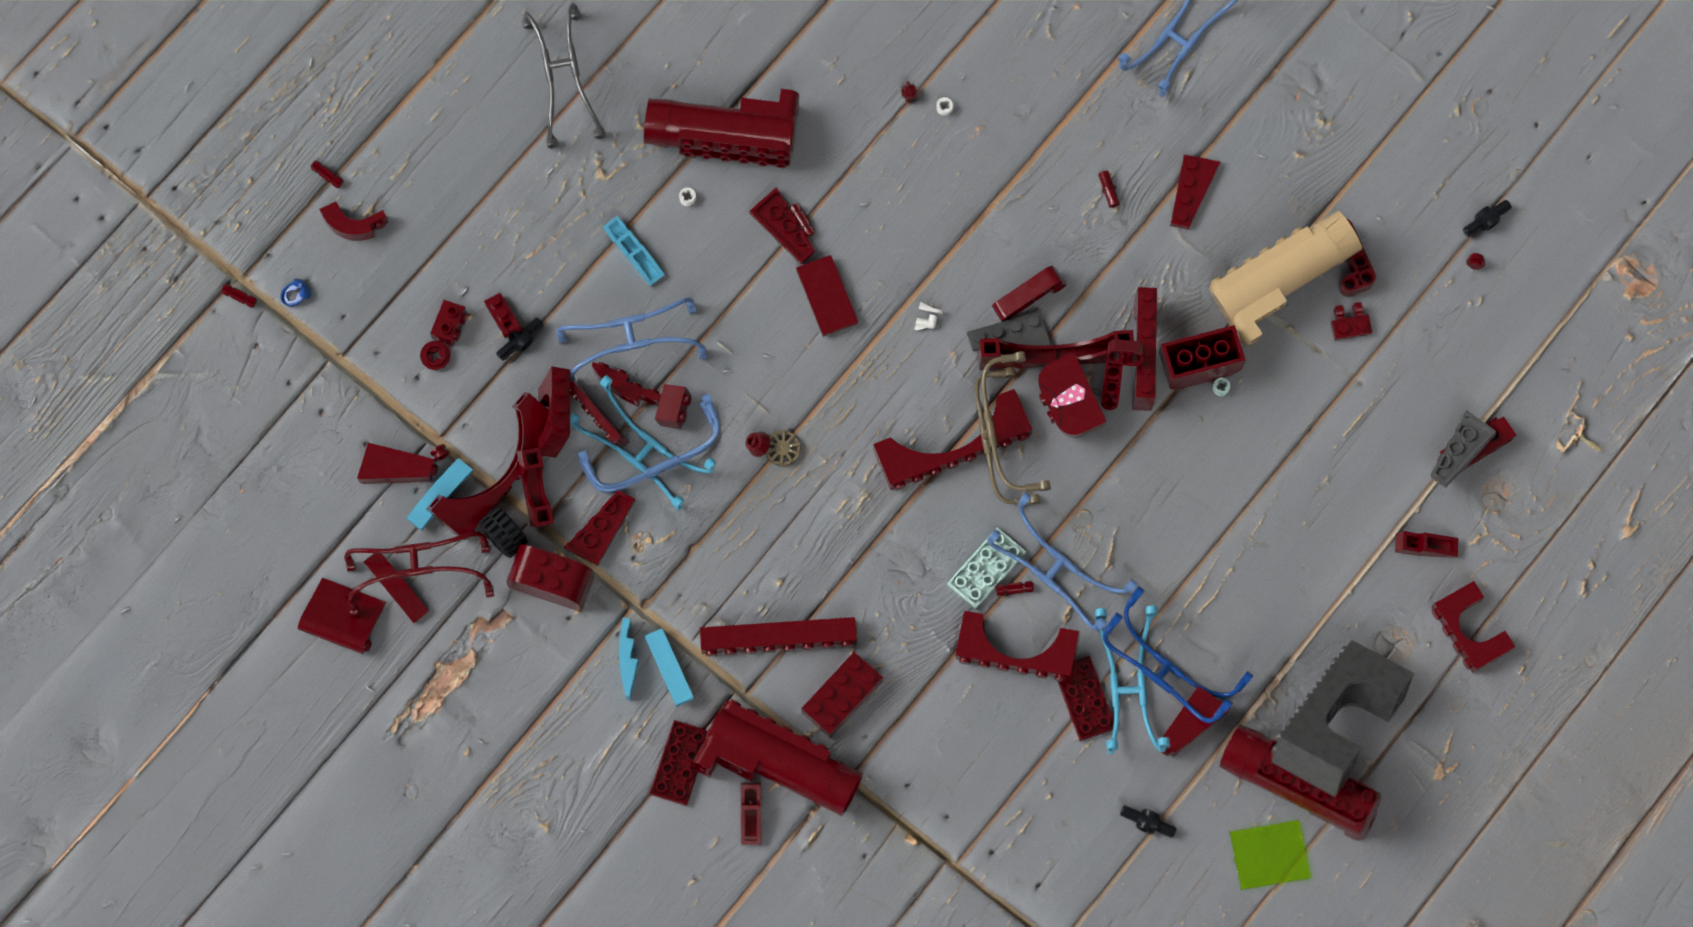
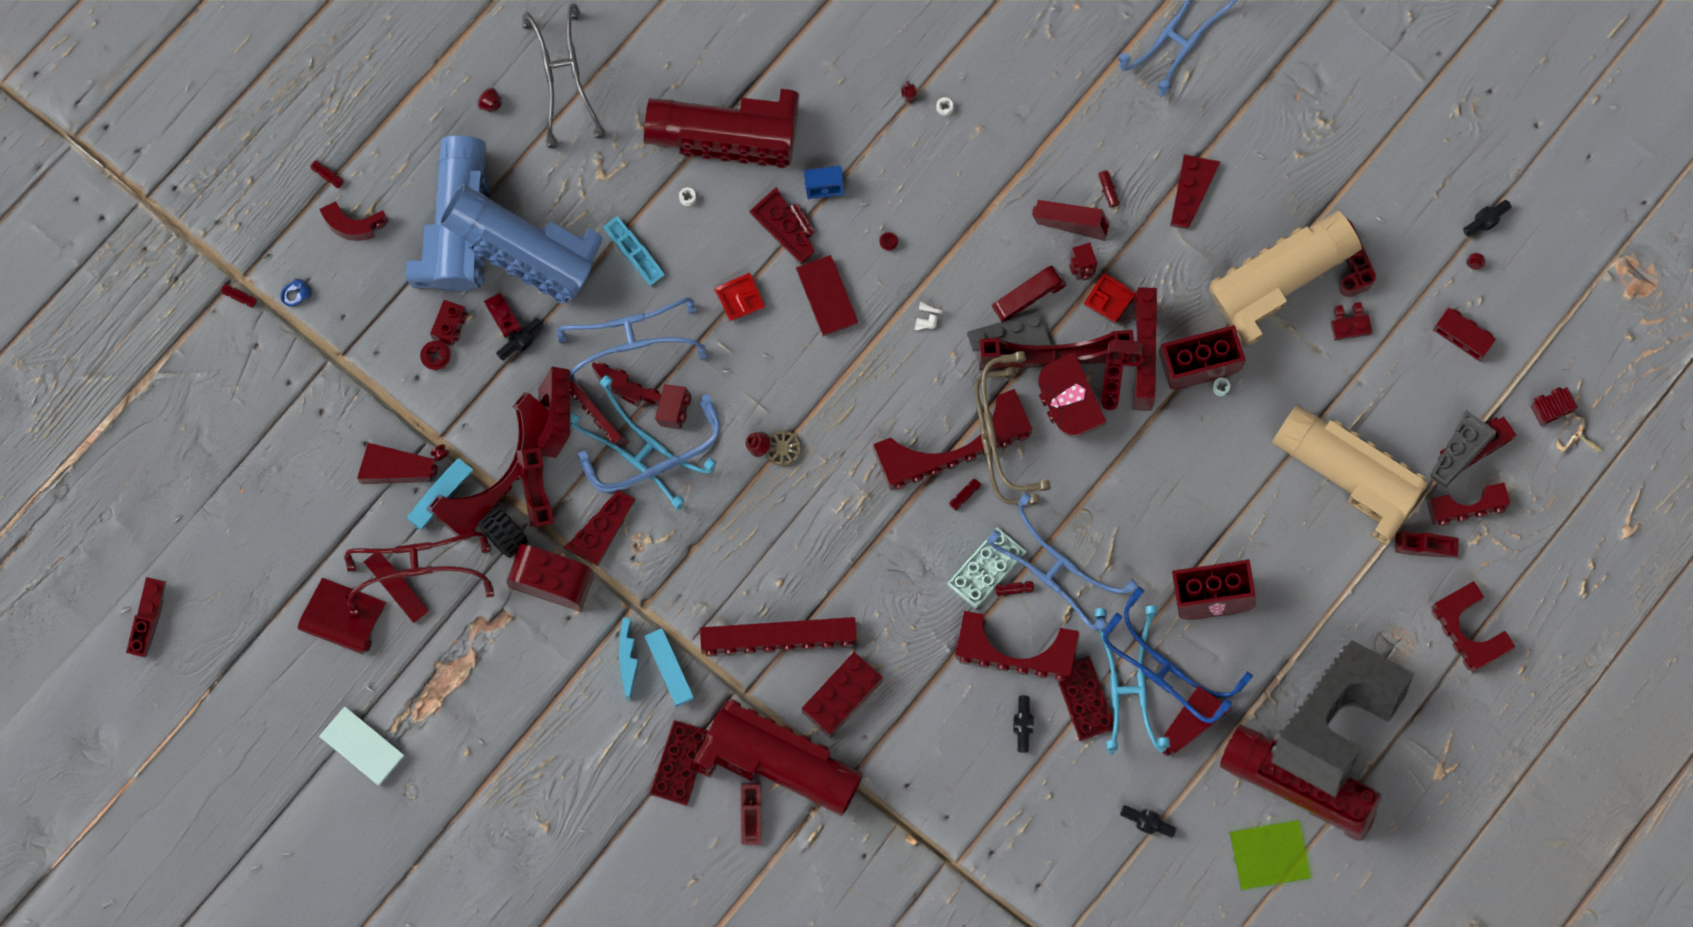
none -> dark red slope [126,577,167,657]
none -> light aqua tile [319,707,405,786]
none -> medium blue piece [406,135,490,291]
none -> medium blue piece [440,184,603,304]
none -> dark red cone [477,88,502,112]
none -> red plate [714,273,765,322]
none -> blue brick [804,166,845,199]
none -> dark red plate [879,232,898,251]
none -> dark red axle [949,479,981,511]
none -> black axle [1013,695,1034,753]
none -> dark red slope [1032,200,1110,241]
none -> dark red brick [1069,242,1097,280]
none -> red plate [1084,272,1136,324]
none -> dark red brick [1172,559,1256,620]
none -> tan piece [1272,404,1428,545]
none -> dark red arch [1427,482,1511,526]
none -> dark red brick [1433,307,1496,362]
none -> dark red brick [1531,387,1578,426]

